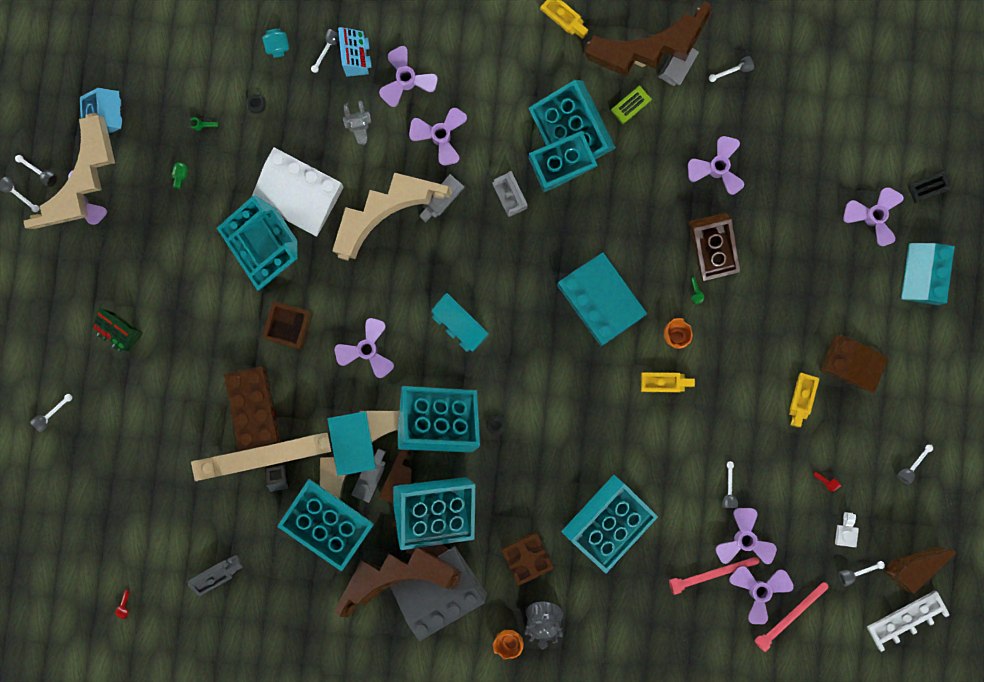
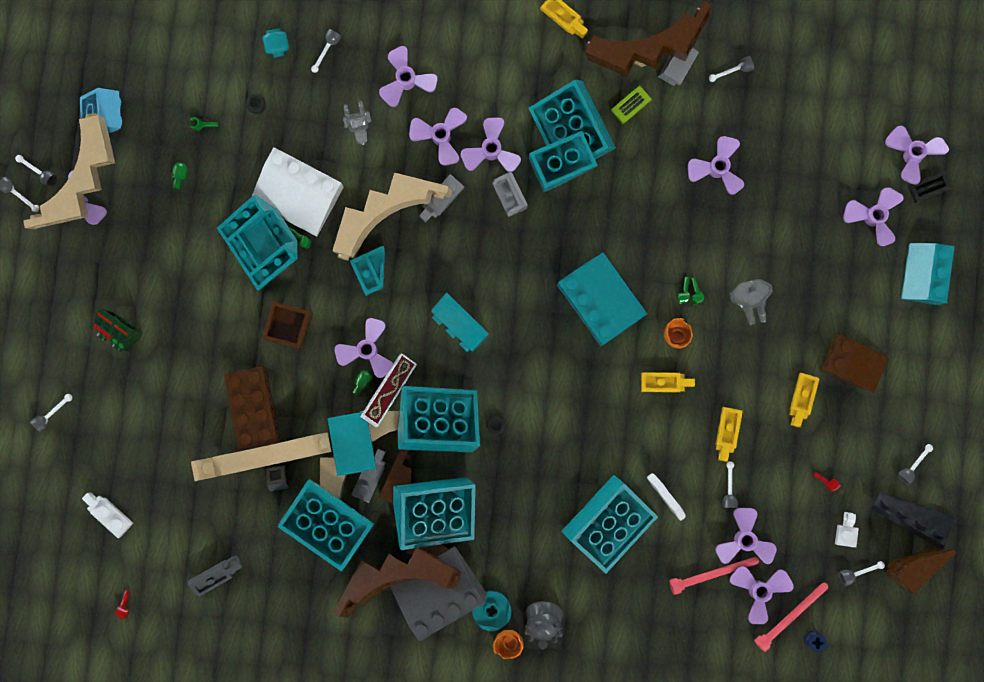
medium azure slope [338,27,372,77] -> none
reddish brown piece [501,531,554,586] -> none
reddish brown slope [689,212,740,281] -> none
white hinge [867,591,949,652] -> none
none -> white hinge [82,492,133,538]
none -> green hand [289,227,311,249]
none -> teal wing [350,246,385,296]
none -> green cylinder [353,370,373,396]
none -> tile [360,353,417,427]
none -> lavender piece [461,118,521,172]
none -> teal plate [472,591,511,631]
none -> white tile [647,474,686,521]
none -> green hand [677,277,690,304]
none -> yellow hinge [716,407,742,462]
none -> clear hinge [730,279,773,325]
none -> dark blue bush [804,631,827,652]
none -> black wing [871,491,955,549]
none -> lavender piece [885,126,949,185]

